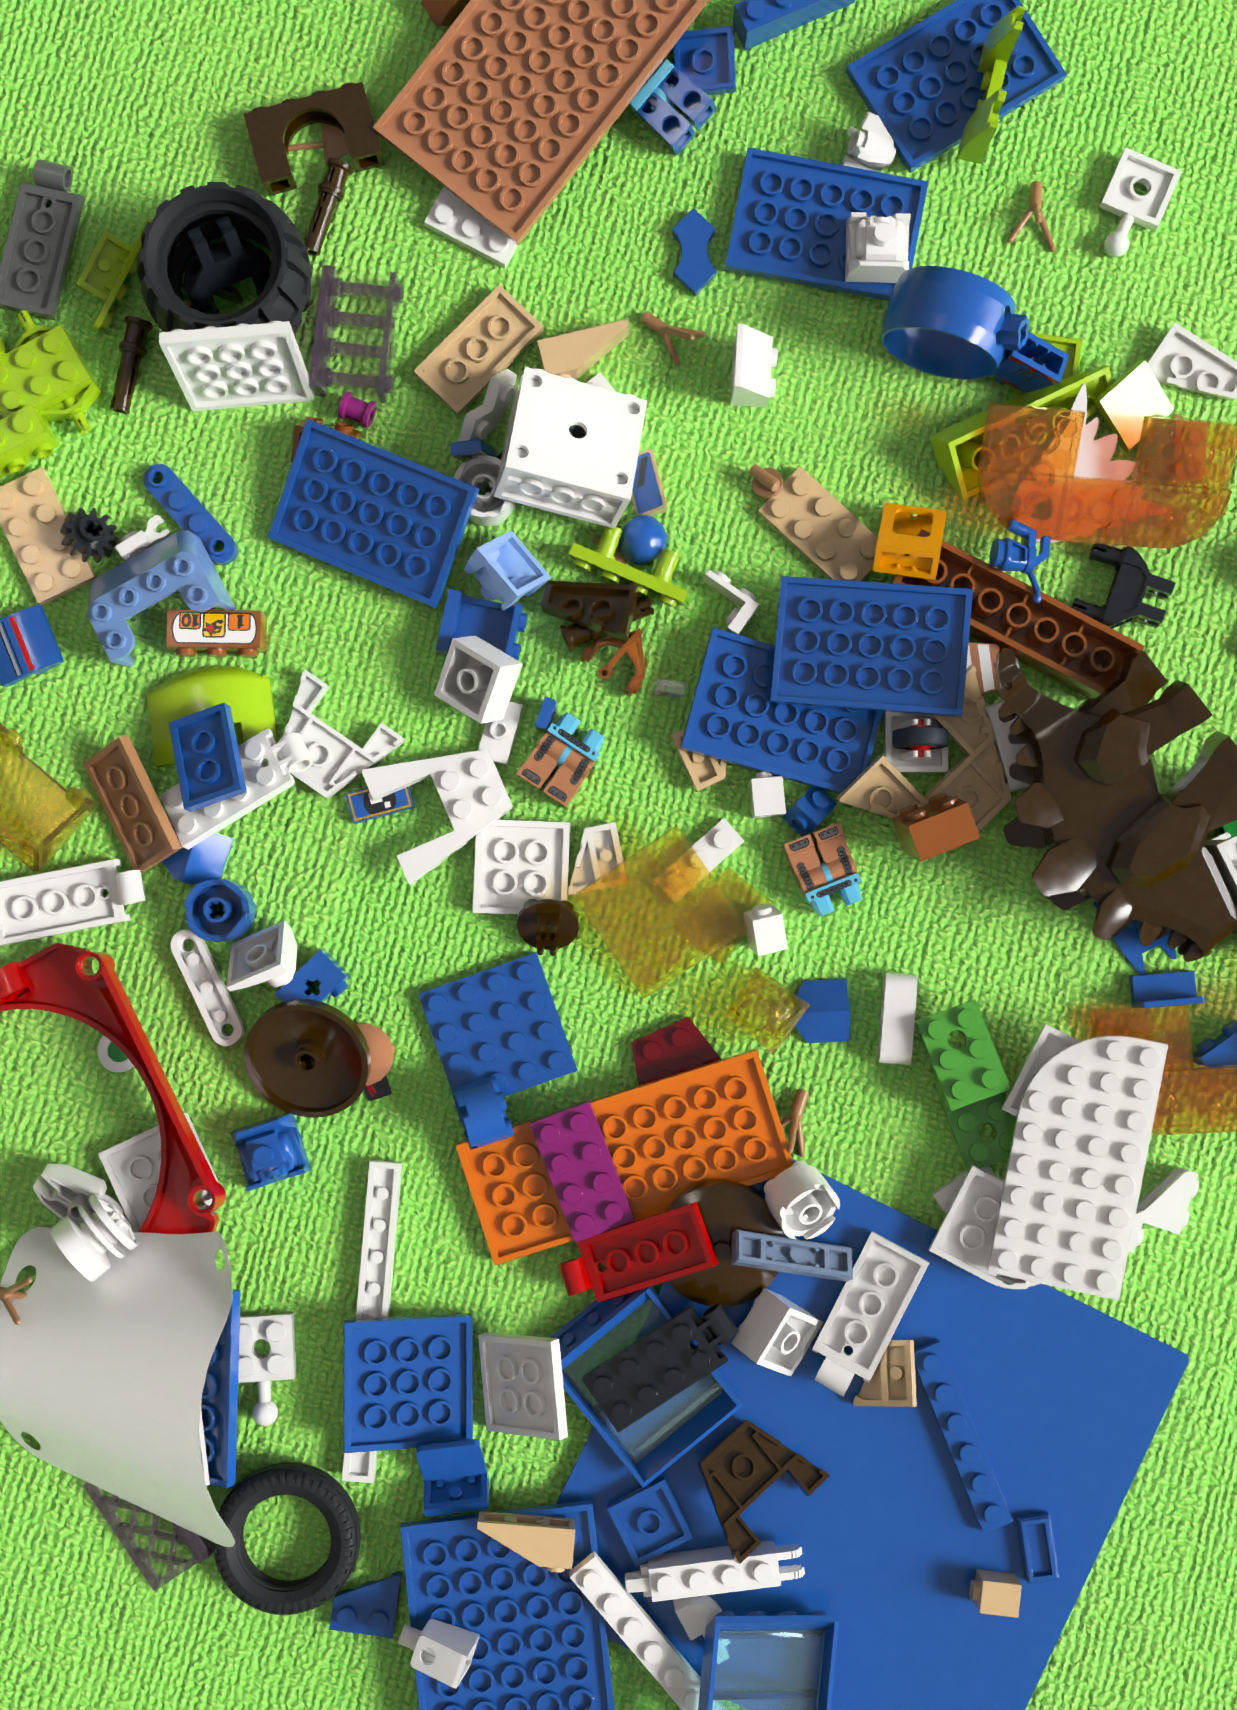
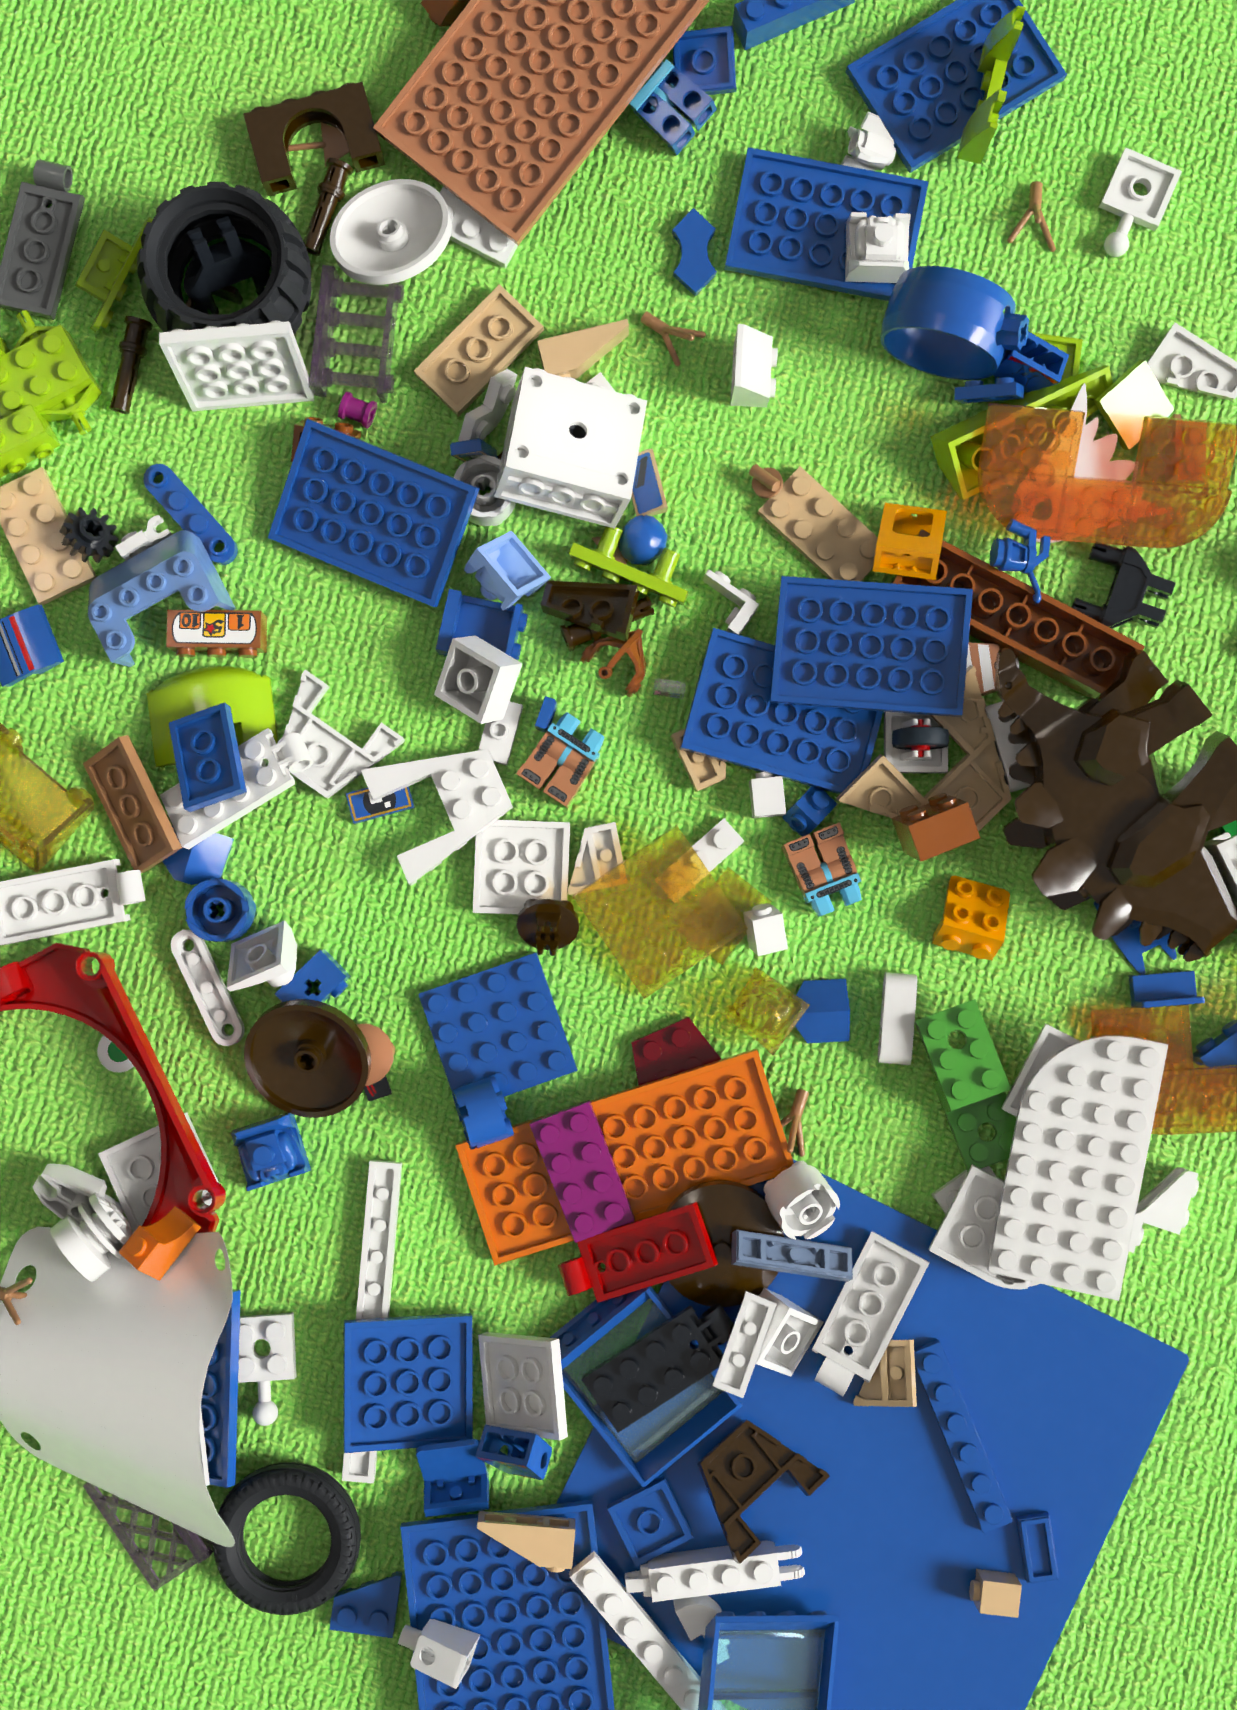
none -> orange arch [119,1207,201,1281]
none -> white dish [330,179,452,285]
none -> blue torso [475,1425,552,1480]
none -> white plate [712,1292,777,1398]
none -> light orange bracket [932,876,1010,961]
none -> blue plate [954,377,1024,404]

